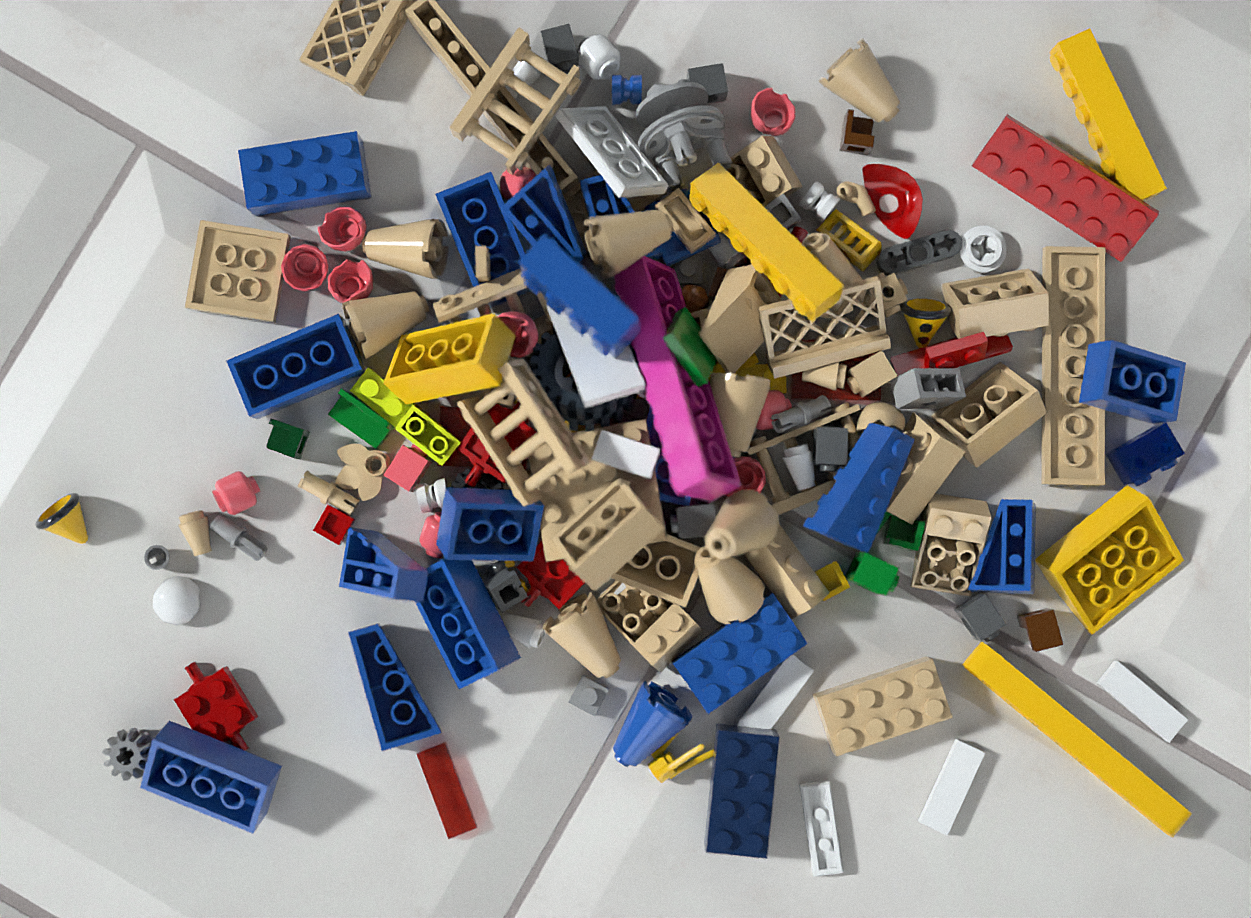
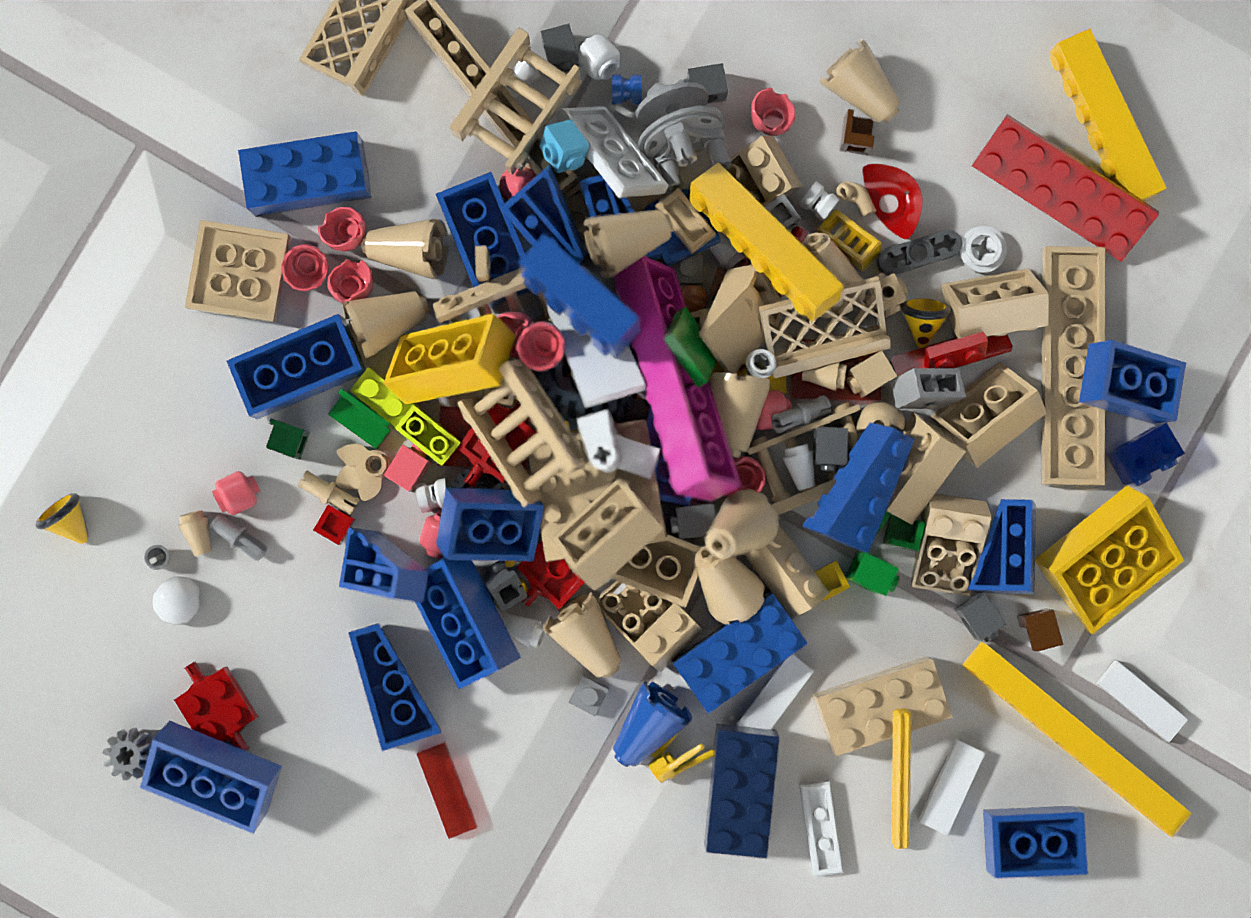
none -> coral hair [517,321,566,371]
none -> medium azure brick [539,119,590,173]
none -> white piece [578,409,622,473]
none -> white cone [746,349,776,378]
none -> yellow axle [891,708,912,849]
none -> blue brick [983,806,1088,879]

